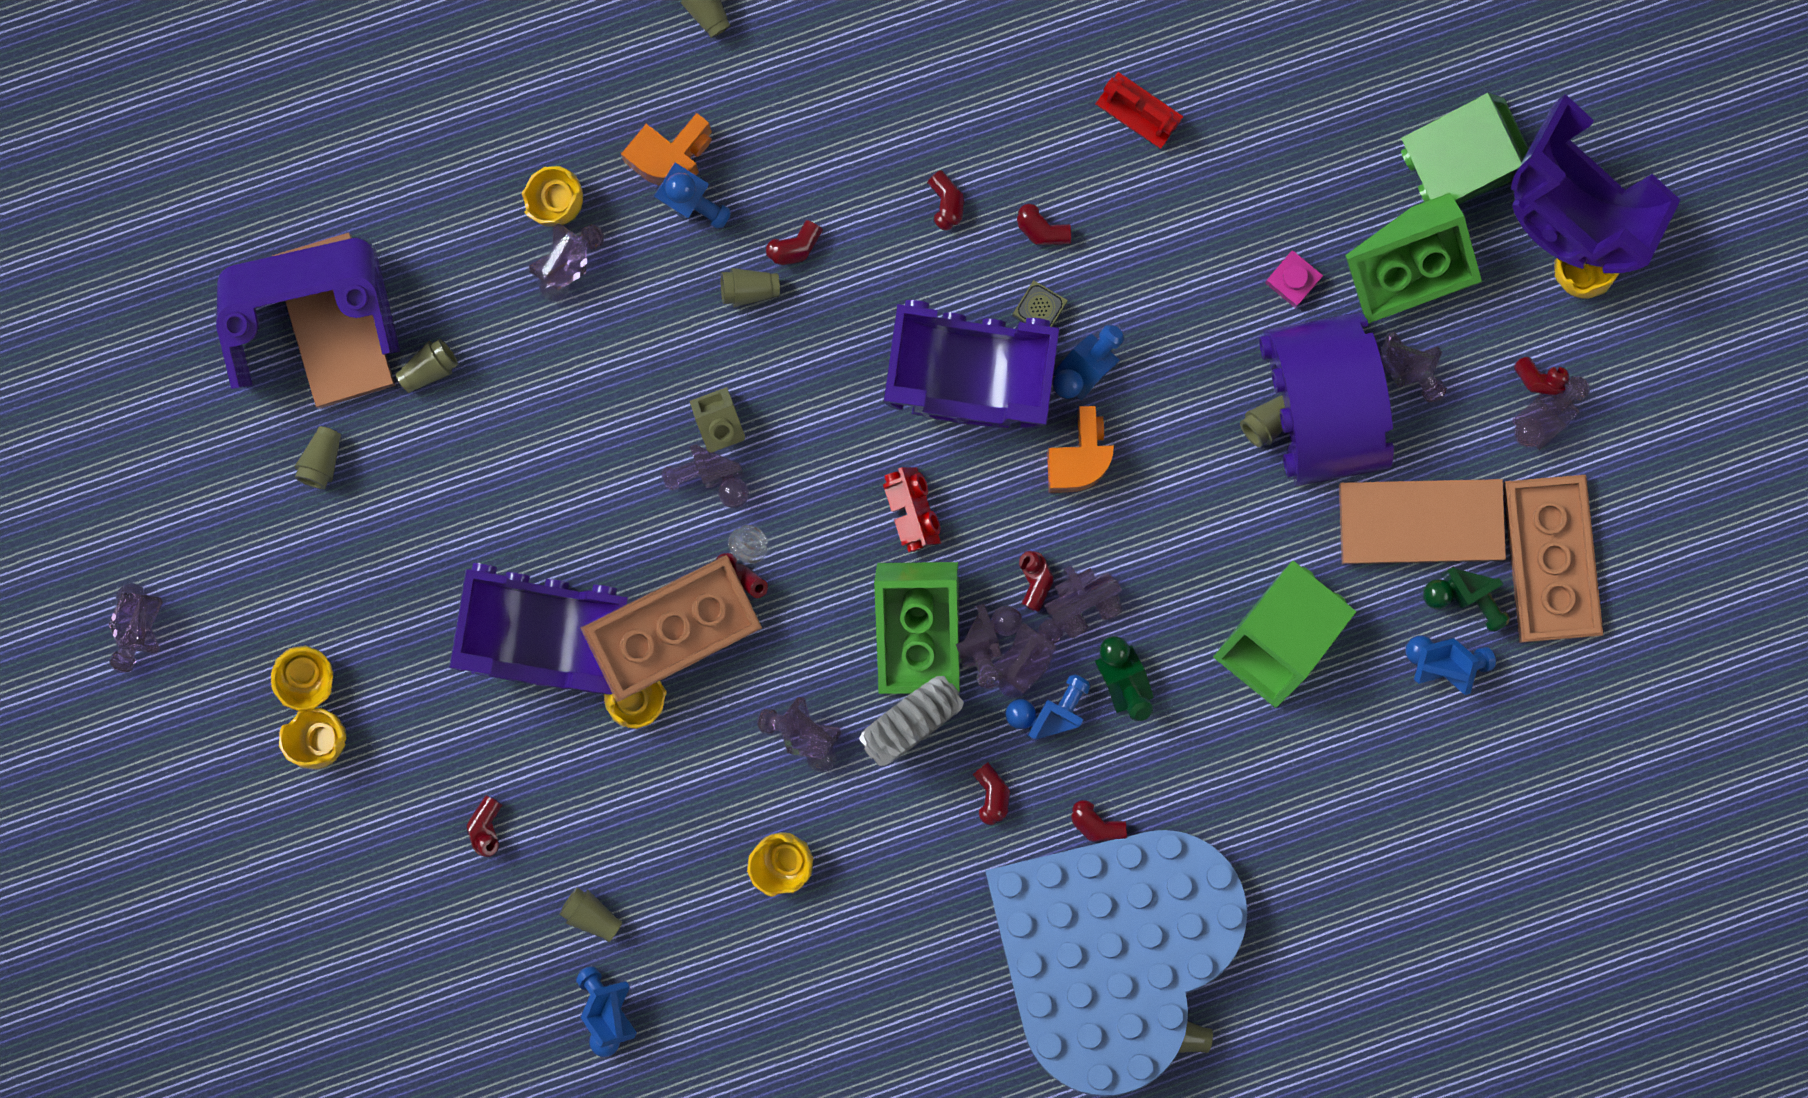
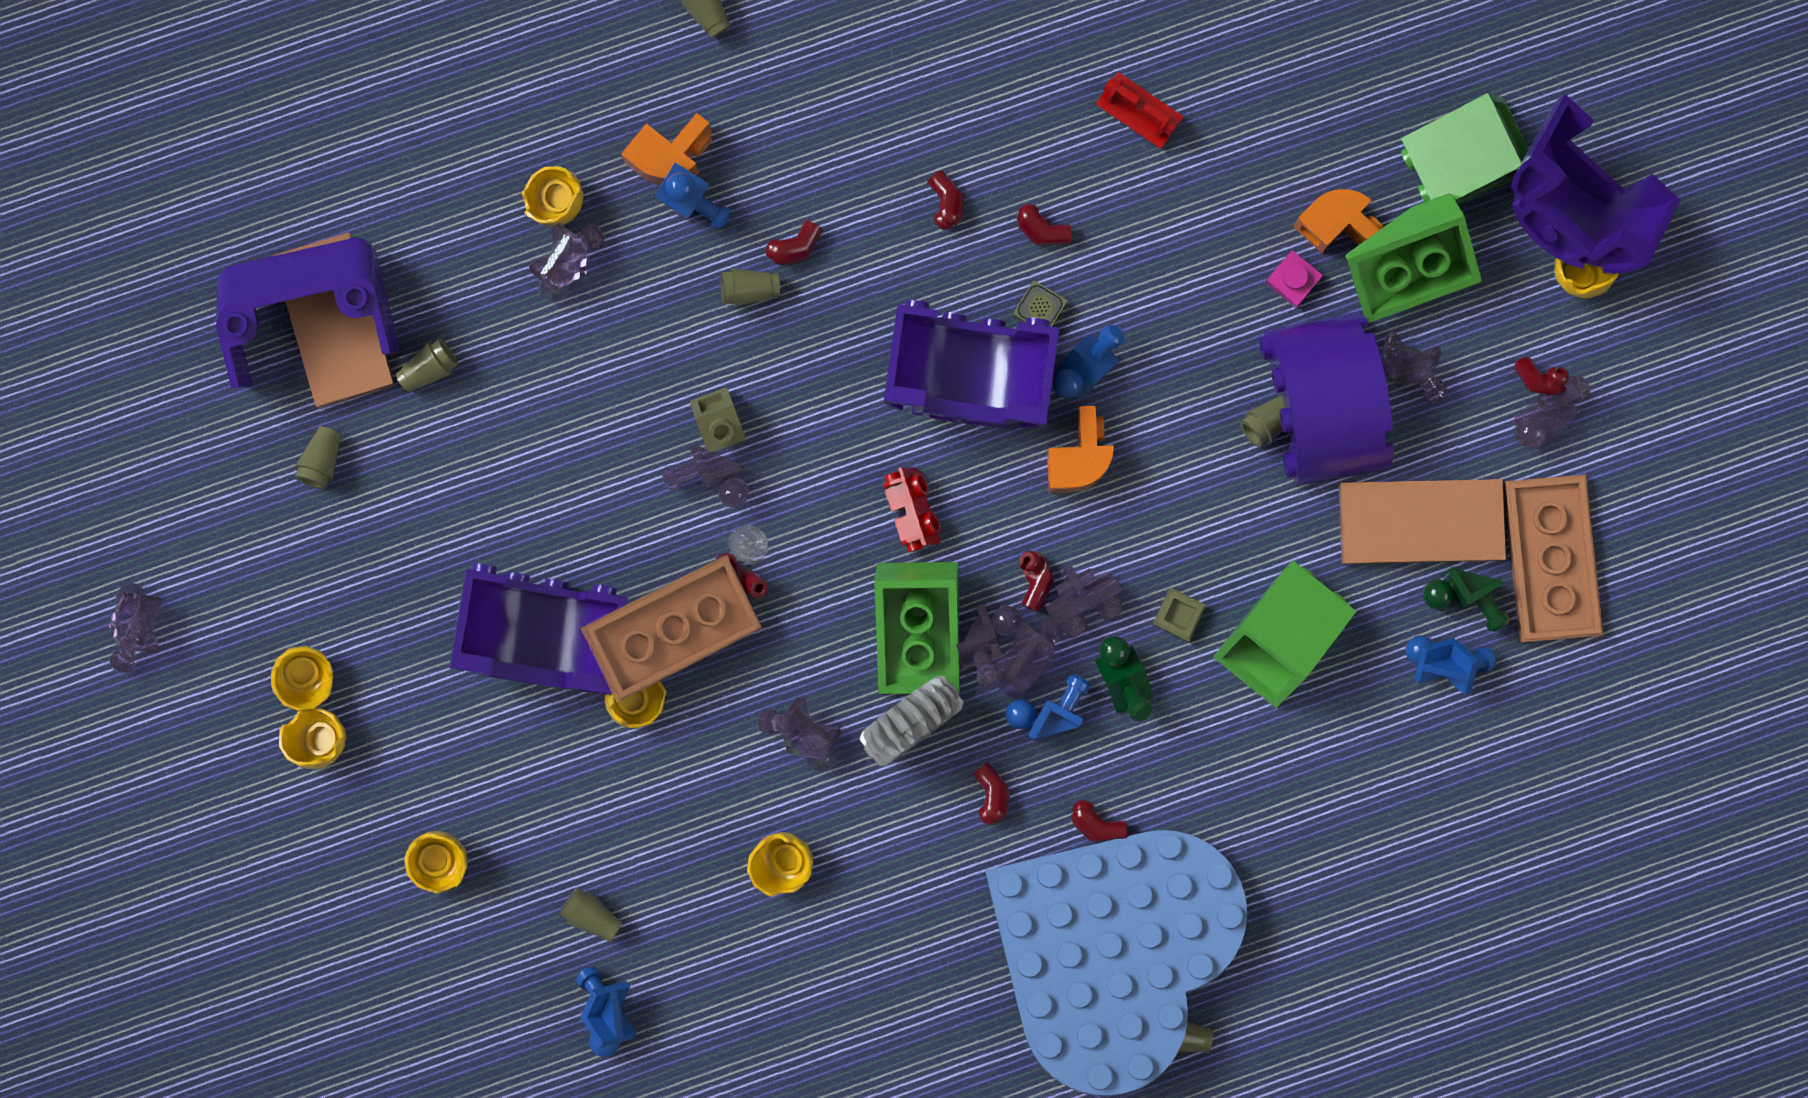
dark red arm [467,795,503,857] -> none
none -> yellow hair [404,831,468,894]
none -> olive tile [1152,587,1207,642]
none -> orange brick [1293,189,1384,254]

